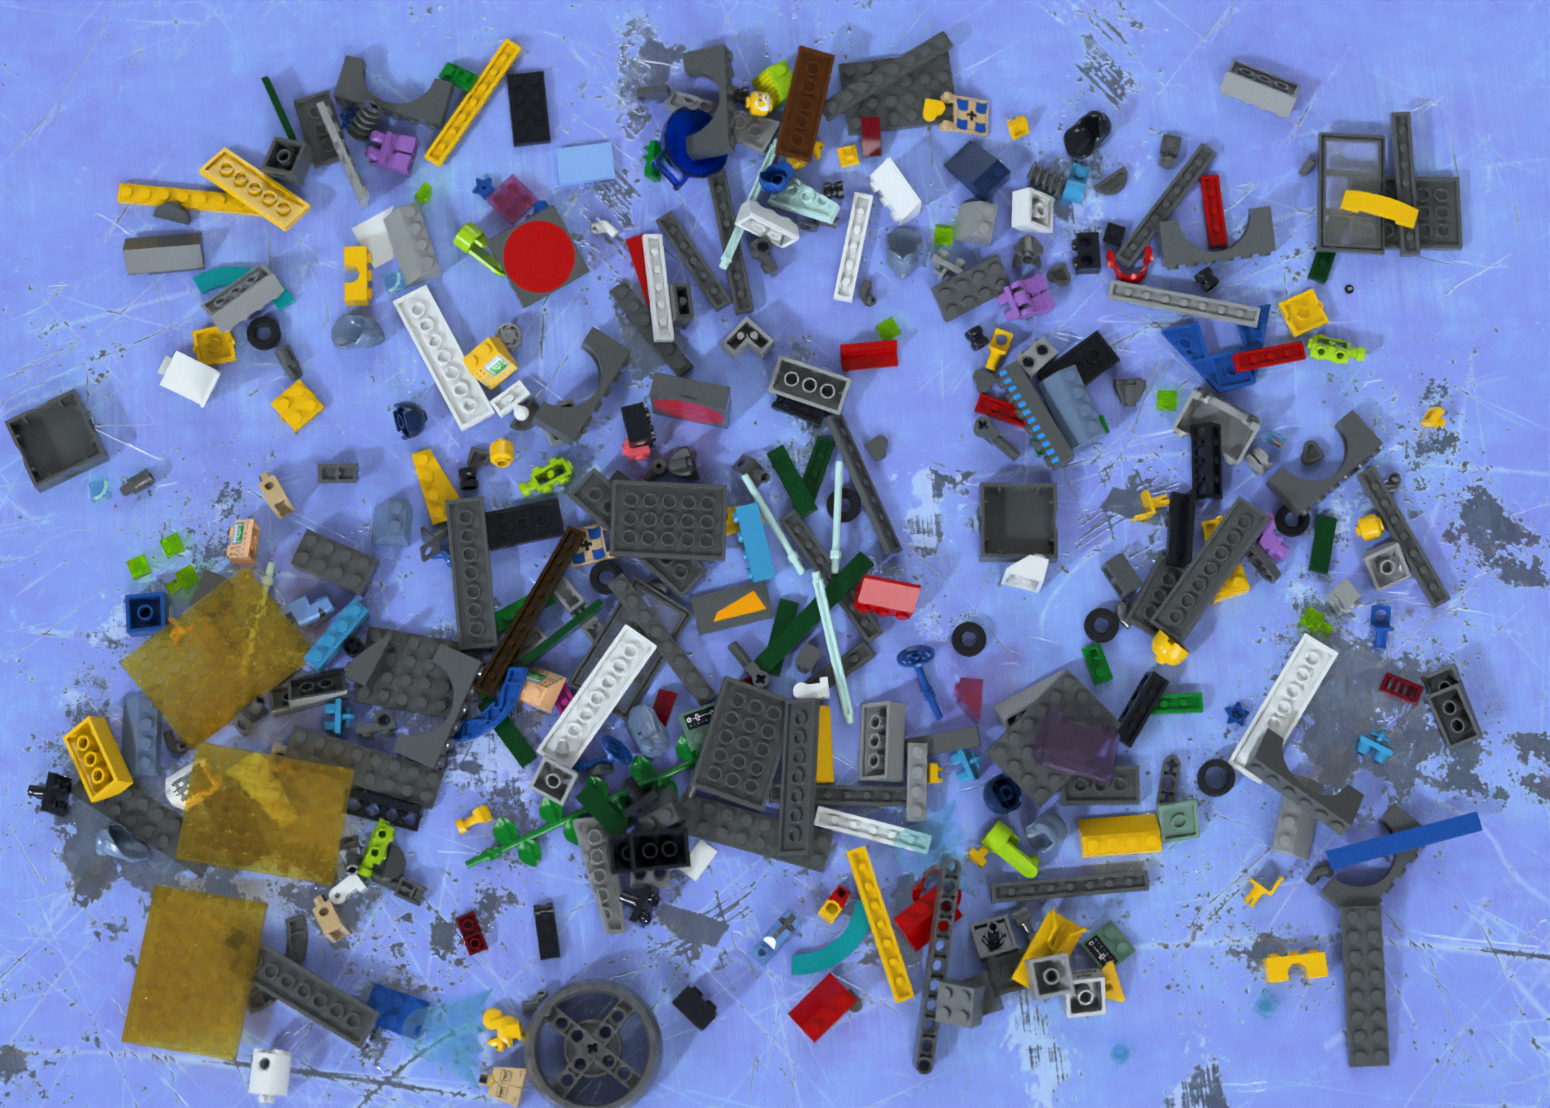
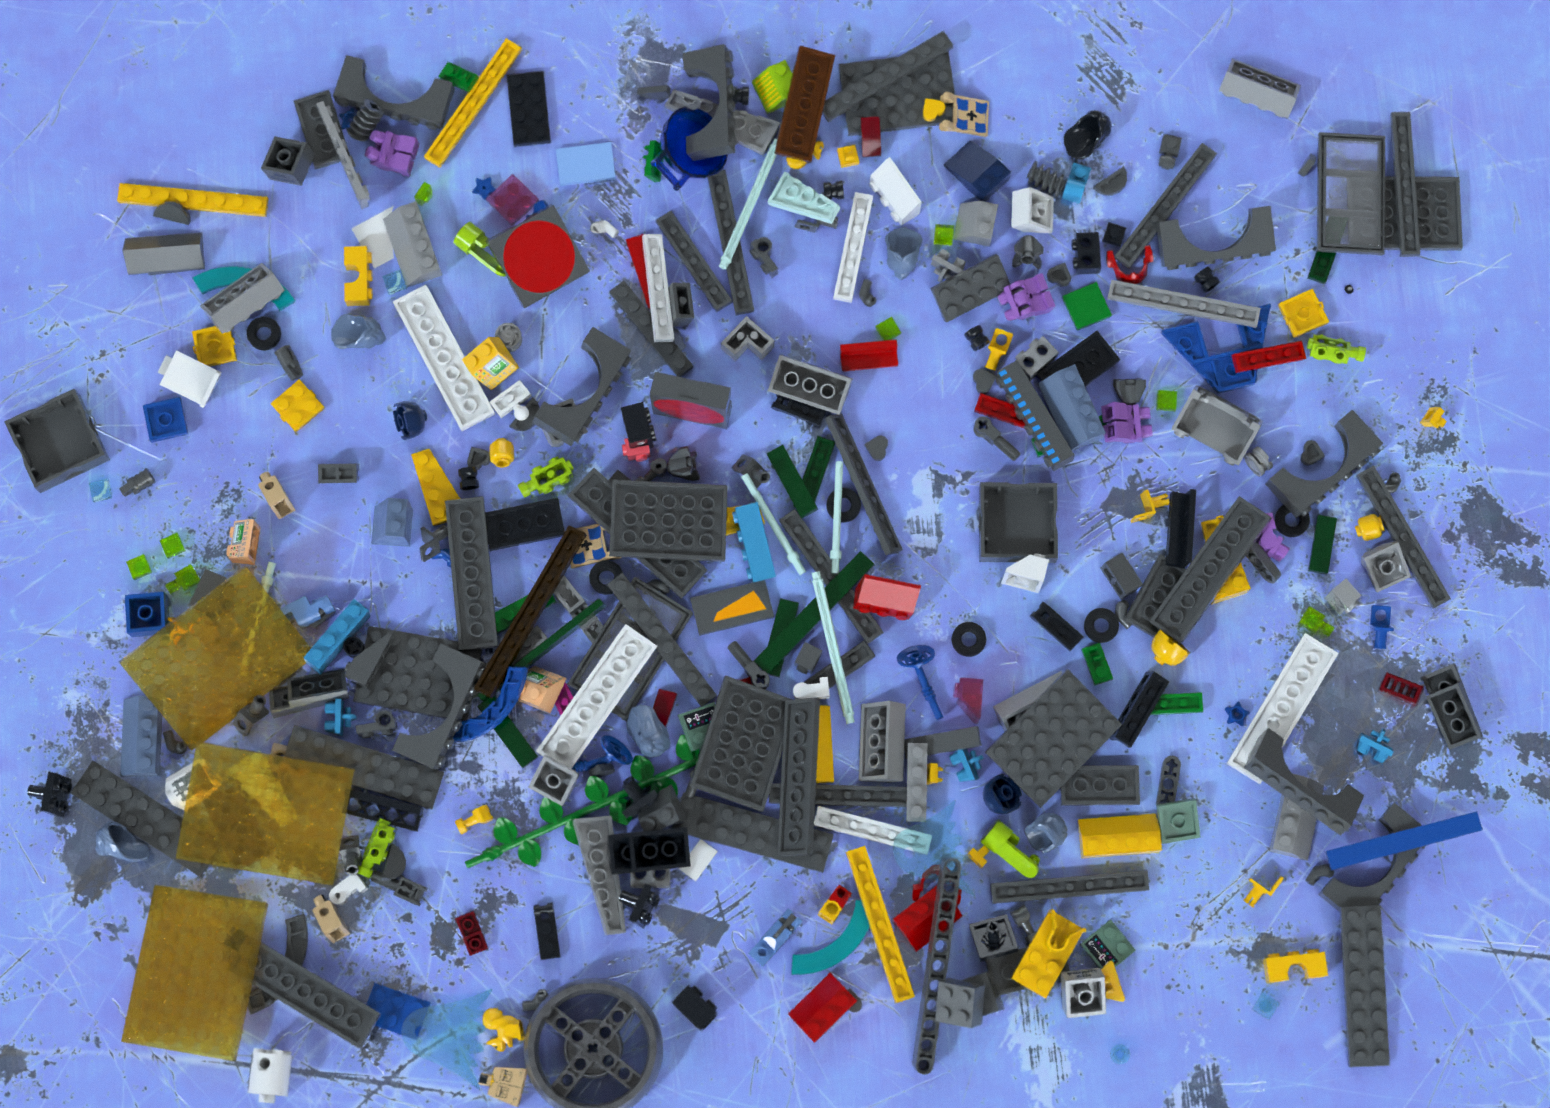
yellow slope [62,716,134,803] -> none
yellow plate [199,147,311,232] -> none
dark green tile [261,76,297,141] -> none
dark grey brick [291,529,380,598] -> none
dark green tile [575,783,629,835] -> none
white slope [735,200,799,249] -> none
yellow head [745,91,773,116] -> none
blue piece [759,161,794,194] -> none
yellow tile [1007,115,1030,140] -> none
light grey slope [1024,953,1075,1000] -> none
clear purple windscreen [1031,710,1120,784] -> none
black fence [1191,422,1223,500] -> none
black tyre [1197,759,1235,797] -> none
red tile [1199,175,1228,249] -> none
clear light blue tile [1264,430,1286,449] -> none
yellow slope [1340,190,1419,229] -> none
none -> blue plate [143,397,188,443]
none -> black plate [1030,602,1083,651]
none -> green tile [1062,282,1112,331]
none -> medium lavender hips [1101,402,1153,443]

